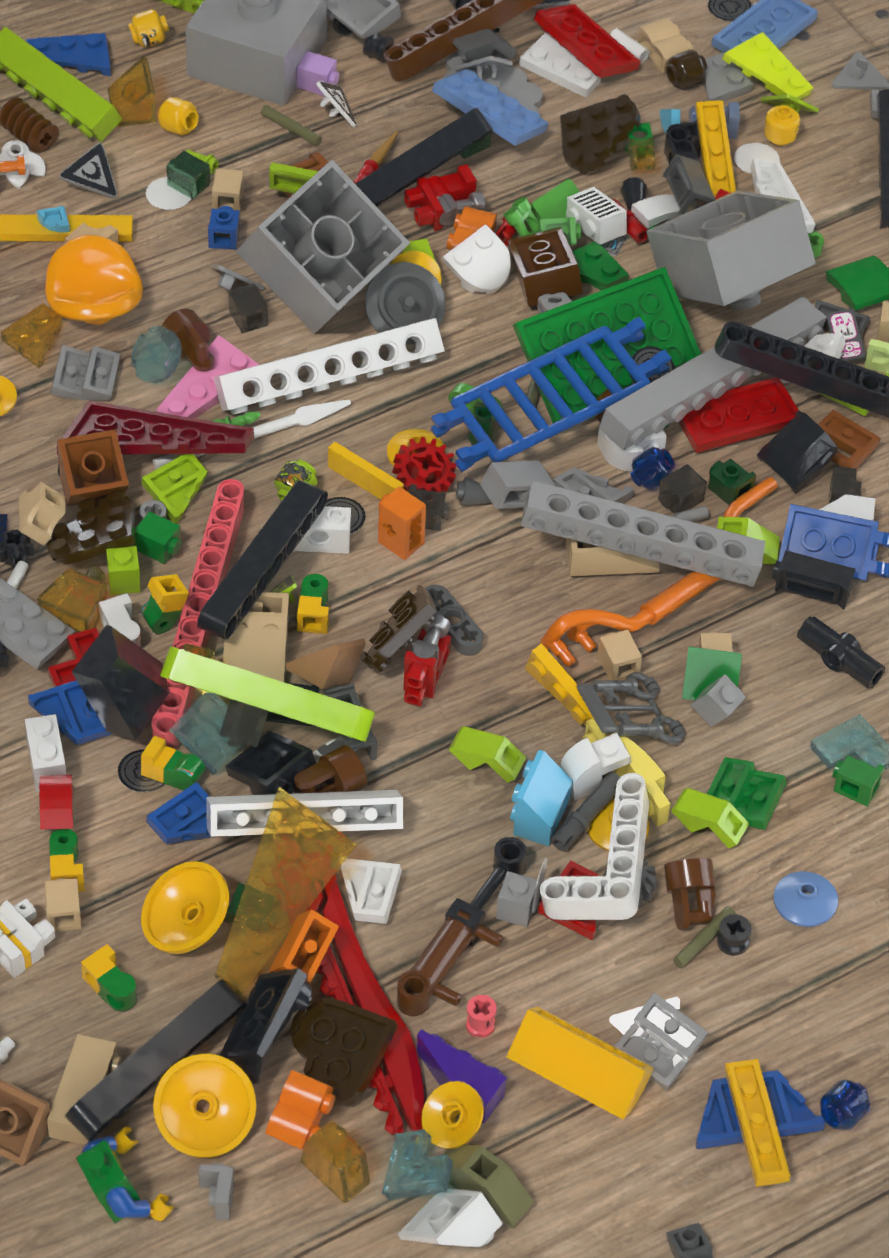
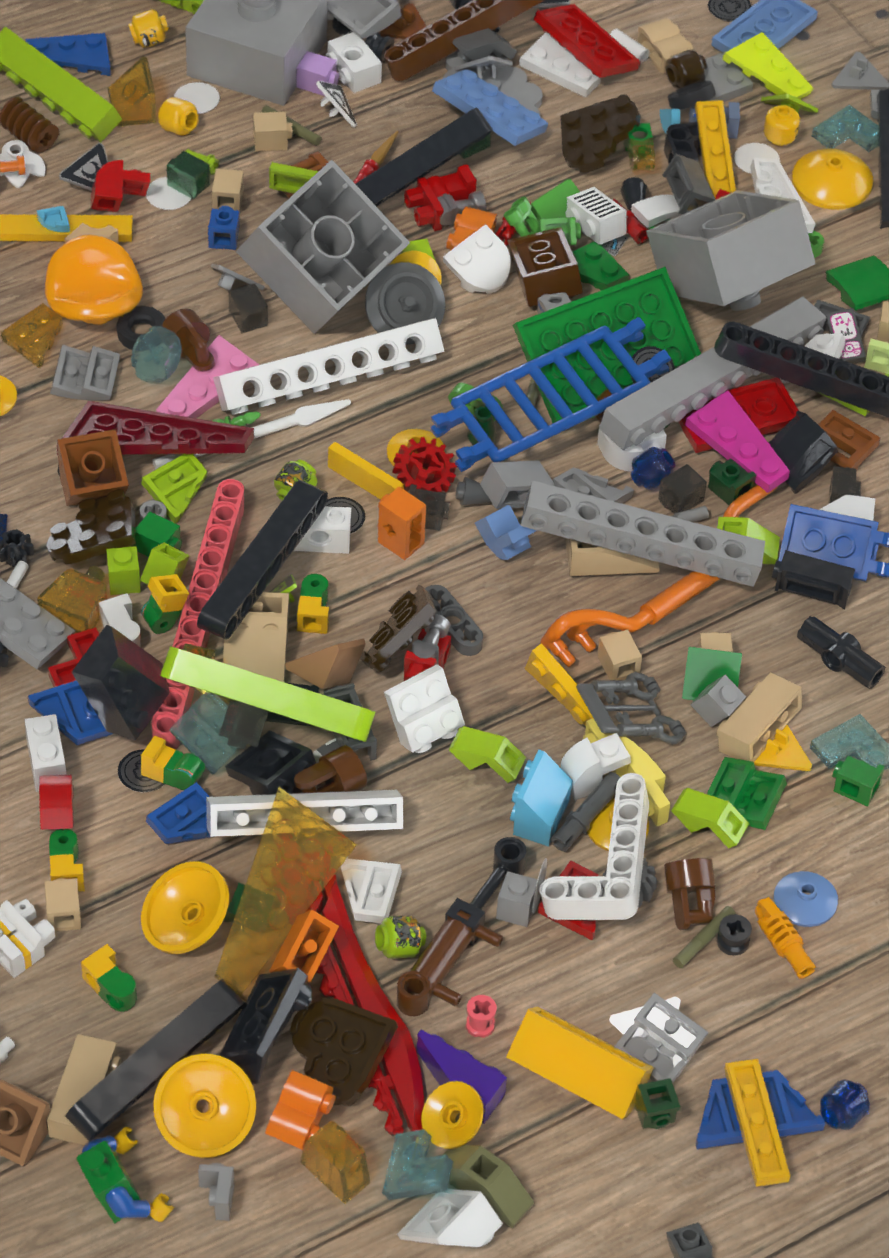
tan brick [19,482,65,546] -> none
none -> red brick [91,160,151,212]
none -> black tyre [116,306,166,352]
none -> lime brick [140,542,190,589]
none -> white sticker [174,82,220,114]
none -> tan brick [253,111,293,152]
none -> white brick [326,32,382,93]
none -> lime head [375,916,426,959]
none -> dark orange piece [379,3,427,39]
none -> white plate [384,664,465,753]
none -> medium blue brick [475,504,537,560]
none -> dark green brick [635,1078,681,1129]
none -> black tyre [667,81,716,110]
none -> dark pink wing [685,390,790,493]
none -> tan brick [717,672,802,762]
none -> yellow piece [754,725,812,771]
none -> light orange hinge [755,897,816,979]
none -> yellow dish [792,148,873,210]
none -> clear light blue plate [812,105,879,152]

